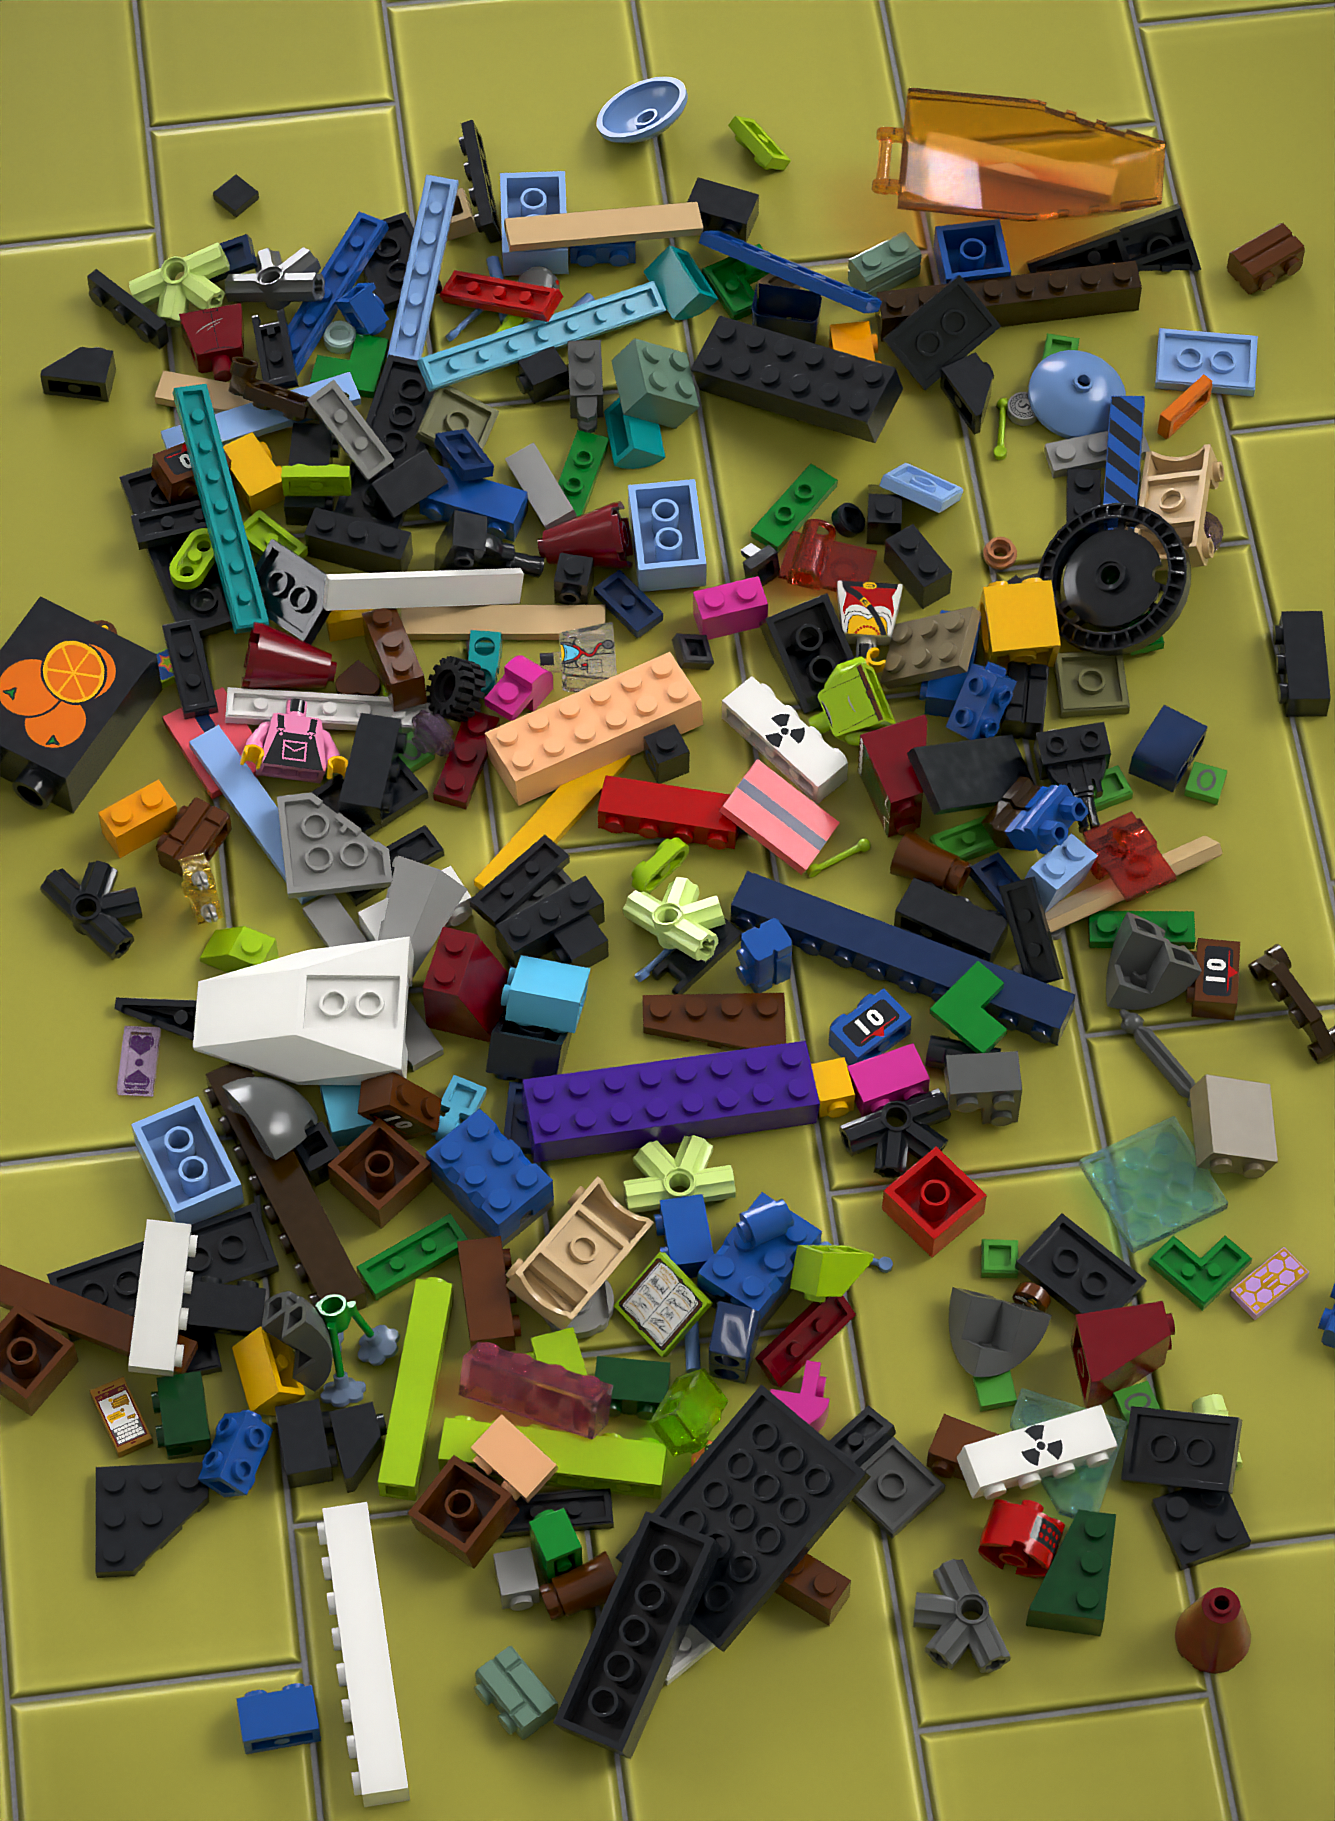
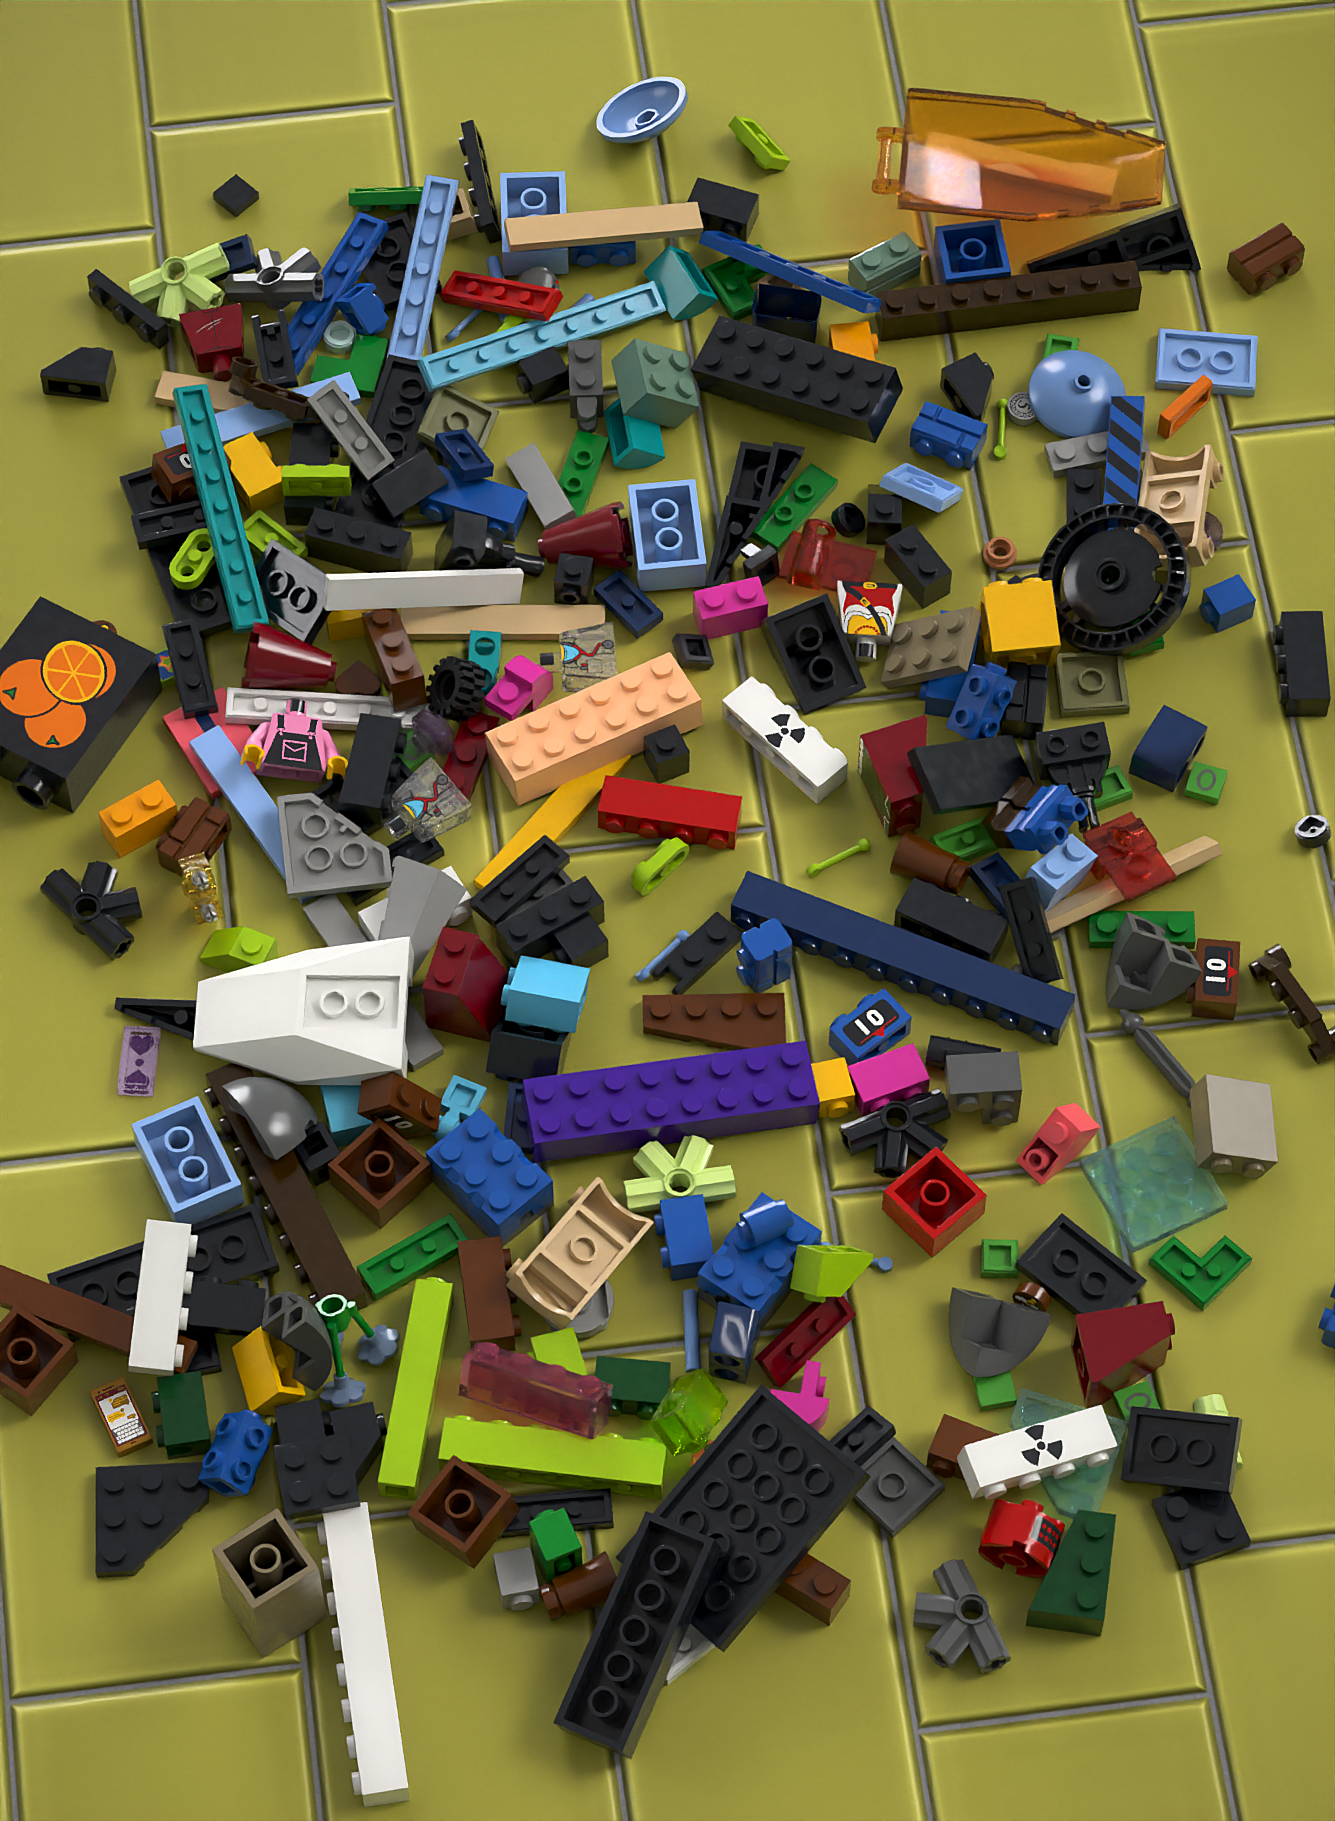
blue brick [236,1683,321,1754] -> none
light nougat brick [471,1414,558,1503] -> none
sand green brick [474,1646,558,1740] -> none
tile [614,1252,713,1357] -> none
yellowish green piece [623,877,726,962] -> none
coral tile [719,759,840,875] -> none
lime torso [808,647,896,746] -> none
black plate [882,275,1001,390] -> none
green tile [930,961,1007,1054] -> none
dark red cone [1175,1587,1251,1674] -> none
lavender tile [1230,1247,1309,1320] -> none
none -> dark tan brick [212,1508,327,1658]
none -> black plate [273,1432,361,1520]
none -> green plate [348,186,424,211]
none -> clear torso [384,757,472,842]
none -> black wedge [705,441,805,589]
none -> blue brick [909,401,988,469]
none -> coral slope [1016,1103,1101,1185]
none -> blue brick [1199,574,1256,633]
none -> black tile [1295,815,1331,848]

